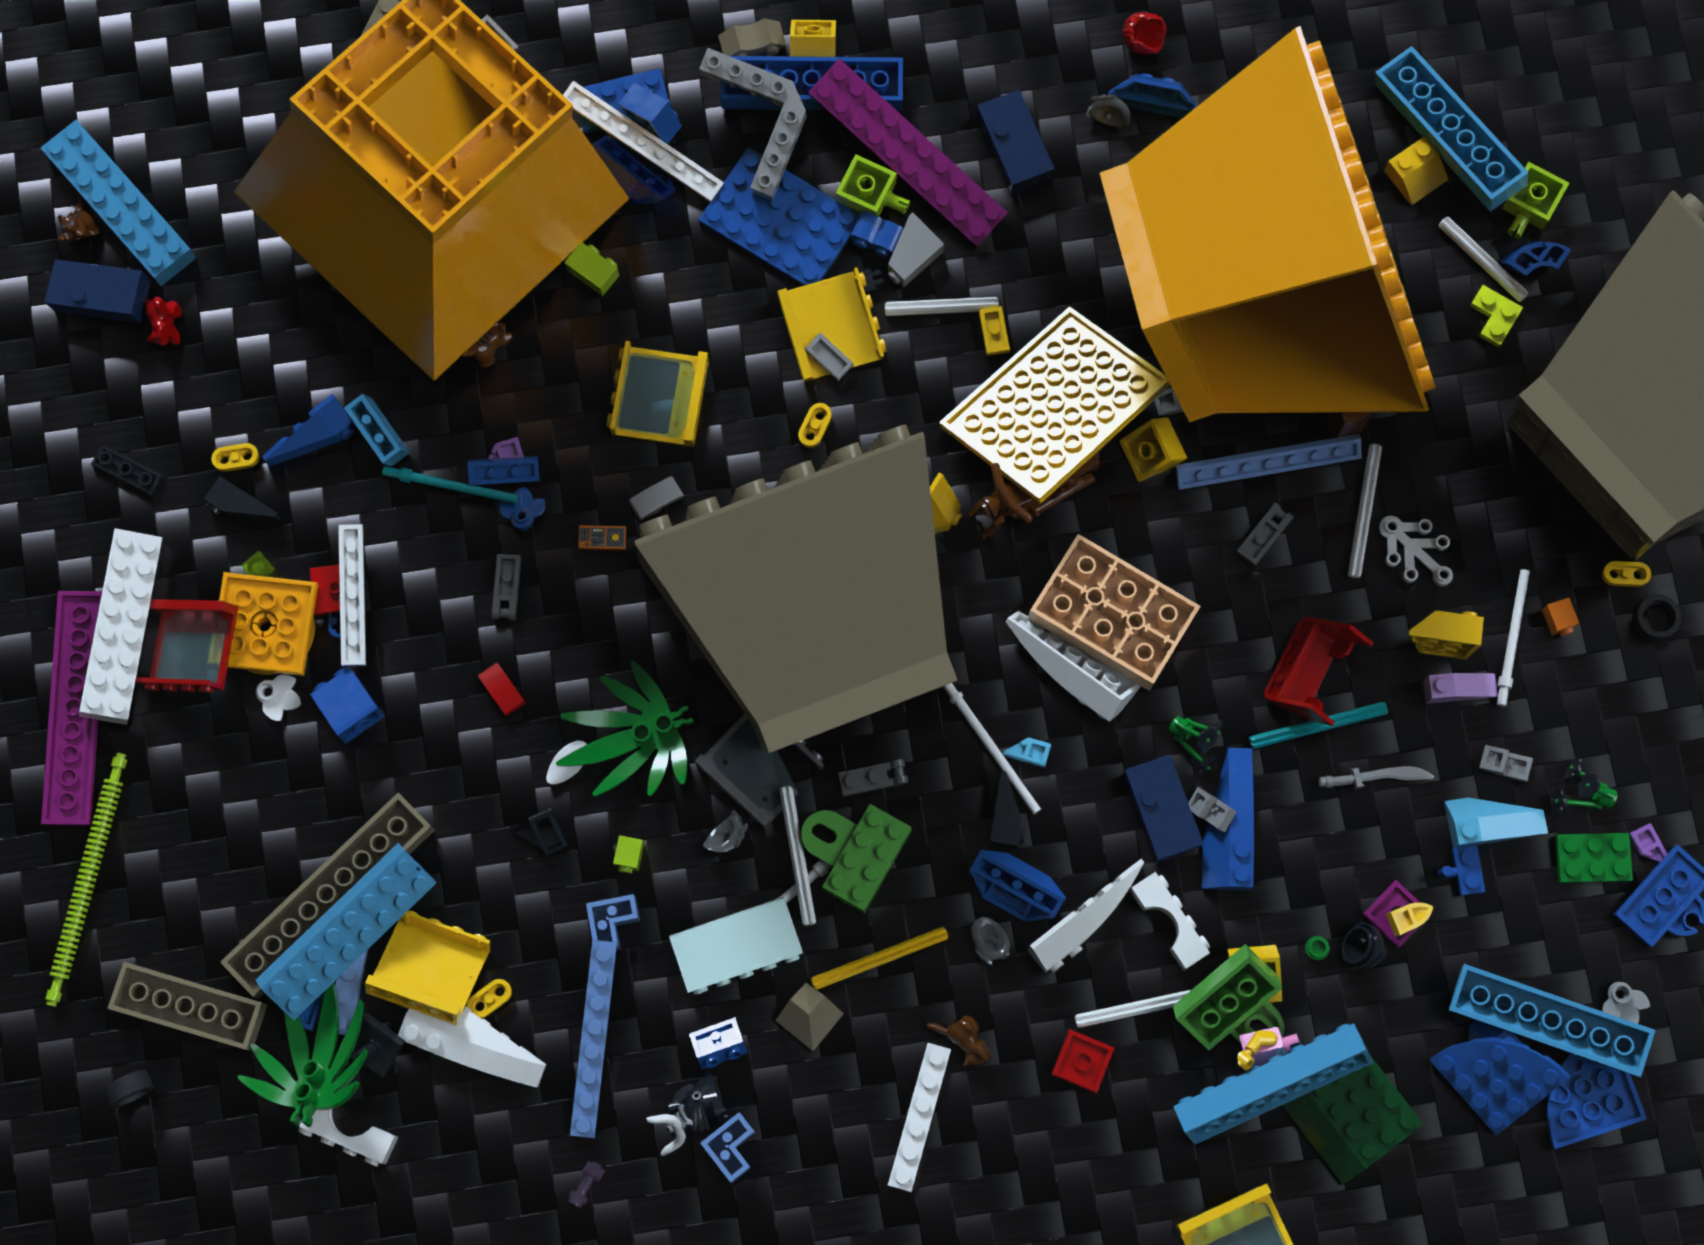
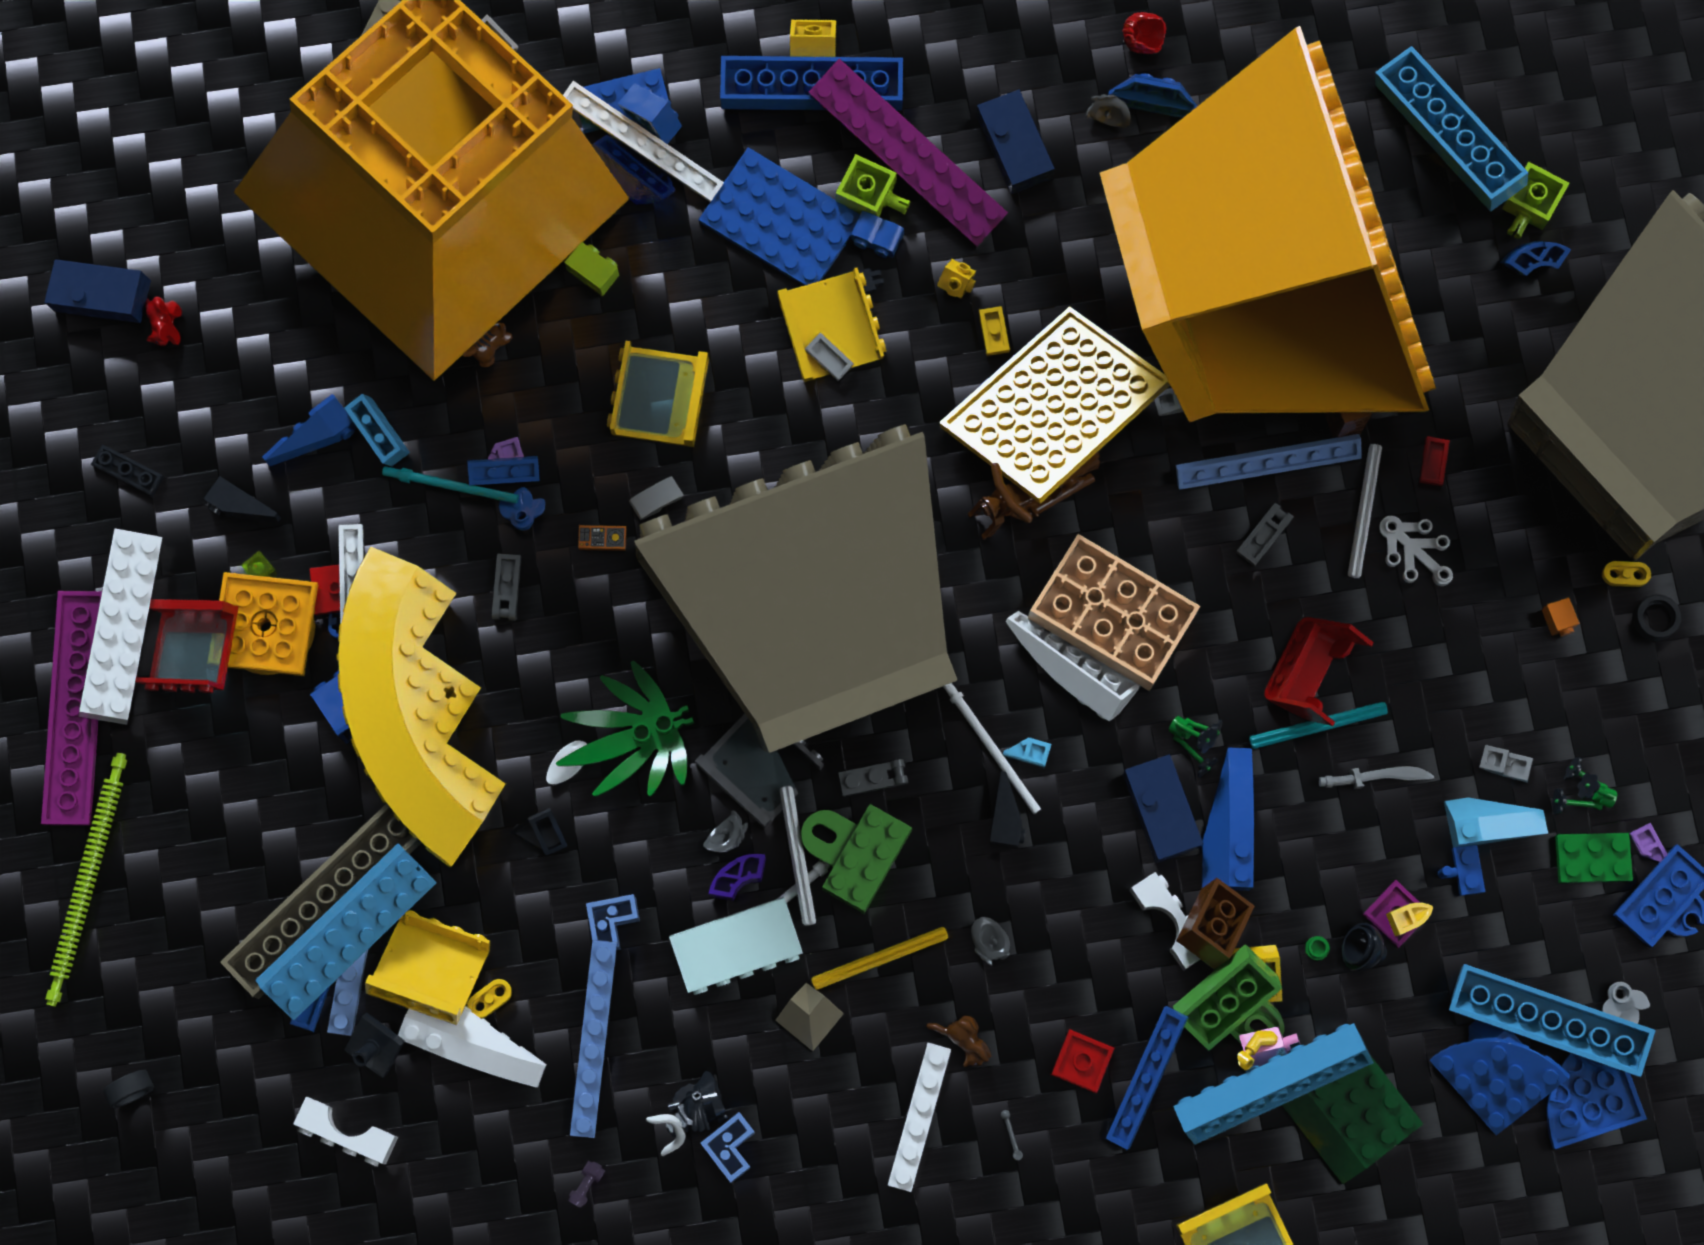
dark azure brick [41,120,196,286] -> none
reddish brown animal [57,197,100,242] -> none
dark tan brick [107,962,268,1052] -> none
yellow plate [211,443,260,472] -> none
green plant [238,982,368,1127] -> none
white plate [256,675,301,721] -> none
red slope [478,663,525,716] -> none
lime brick [613,835,645,874] -> none
bracket [689,1018,747,1069] -> none
light grey brick [699,48,806,201] -> none
dark tan brick [718,18,787,56] -> none
yellow plate [798,403,832,448] -> none
white axle [885,297,999,316] -> none
light grey slope [888,213,944,287] -> none
yellow wedge [930,473,962,533] -> none
blue wedge [970,850,1066,922] -> none
white wedge [1027,859,1144,973] -> none
white axle [1075,990,1190,1028] -> none
yellow slope [1119,417,1187,482] -> none
light grey slope [1188,787,1237,832] -> none
yellow slope [1384,136,1448,206] -> none
yellow wedge [1409,610,1484,660] -> none
lavender slope [1424,673,1498,704] -> none
white axle [1439,217,1528,302] -> none
neon yellow plate [1470,285,1523,348] -> none
white bar [1497,569,1530,707] -> none
none -> yellow brick [337,547,505,867]
none -> dark purple brick [709,854,766,901]
none -> yellow brick [937,259,976,298]
none -> dark grey hinge [1001,1110,1023,1160]
none -> blue plate [1106,1006,1188,1150]
none -> reddish brown brick [1176,878,1255,969]
none -> red tile [1419,436,1450,487]

